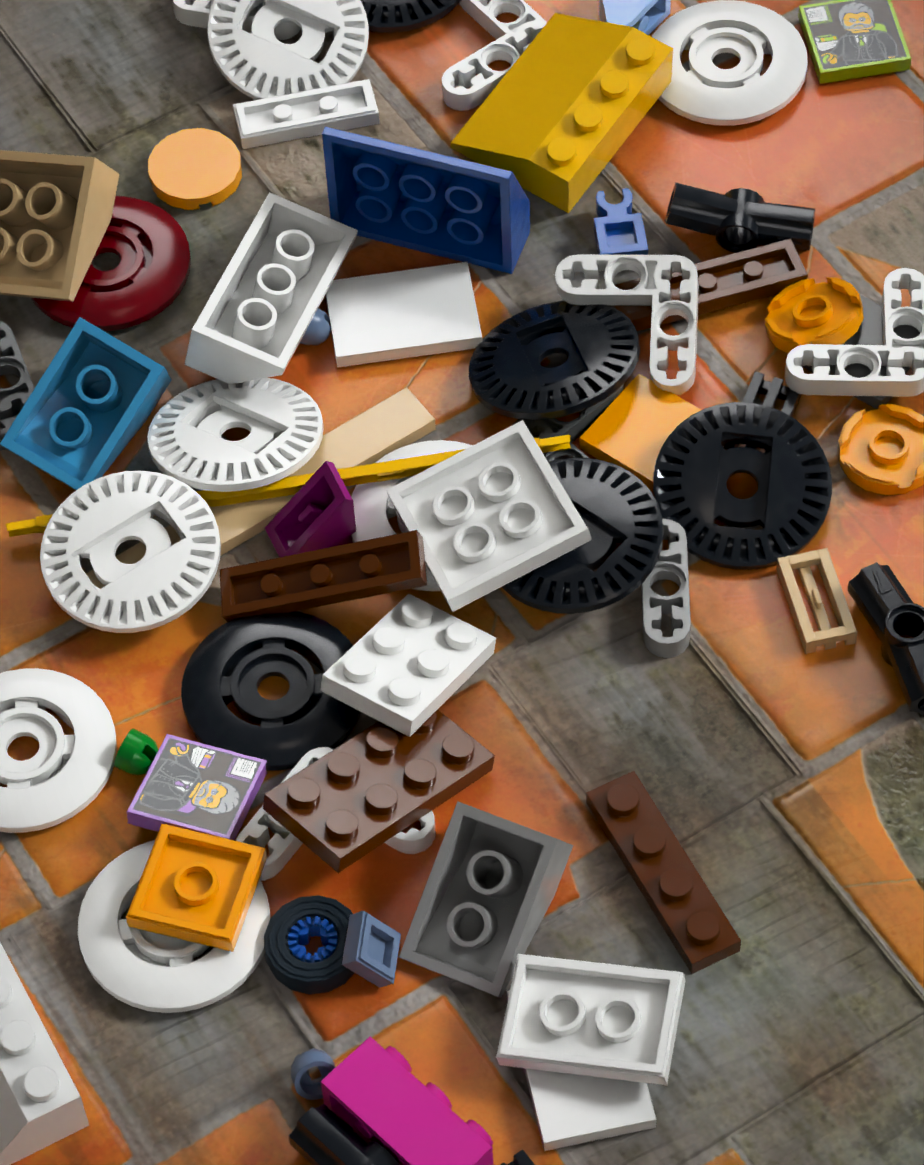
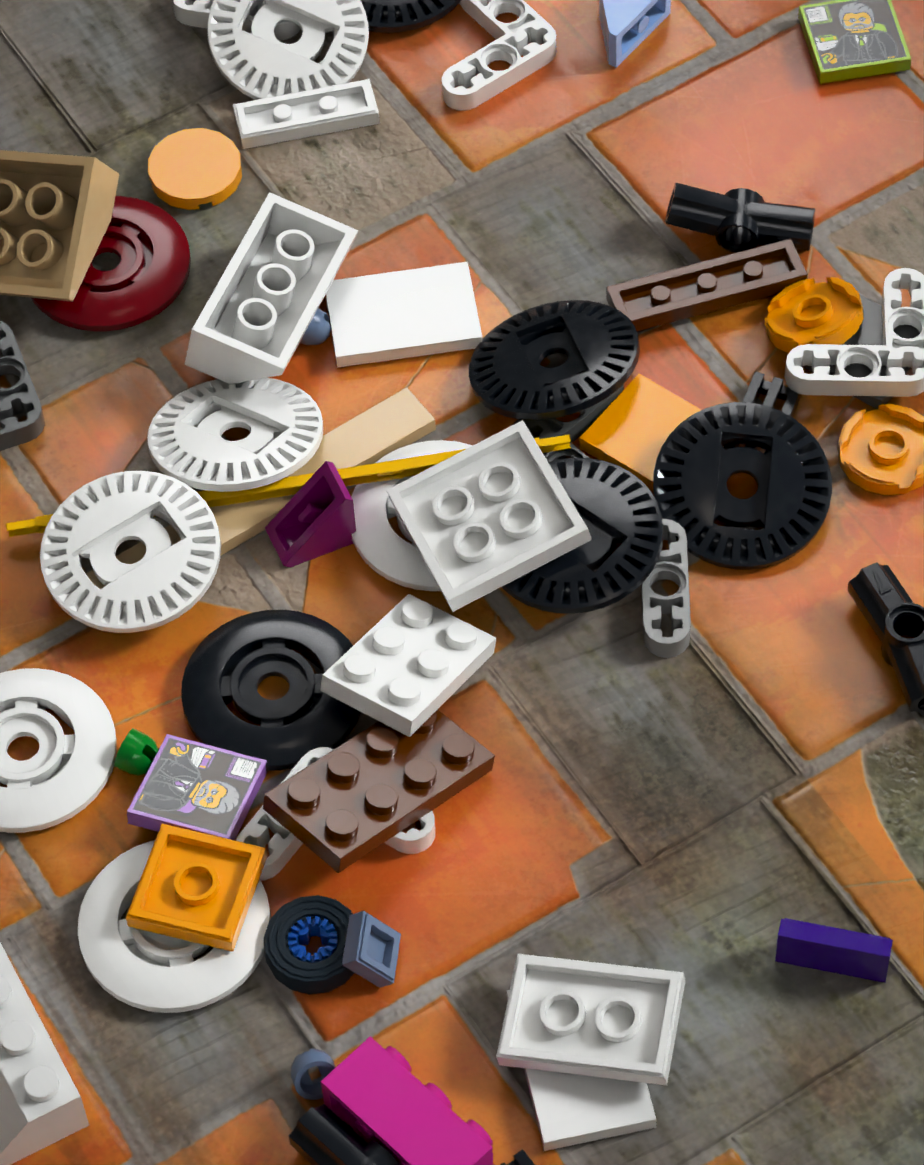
dark azure slope [0,317,172,490] -> none
reddish brown plate [219,530,427,622] -> none
blue slope [322,126,530,274] -> none
light grey slope [399,801,573,997] -> none
yellow slope [451,13,673,214] -> none
white beam [555,254,699,395] -> none
reddish brown plate [586,771,741,974] -> none
plate [594,188,649,255] -> none
white piece [652,0,807,126] -> none
tan tile [776,548,857,654] -> none
none -> dark purple tile [775,918,893,983]

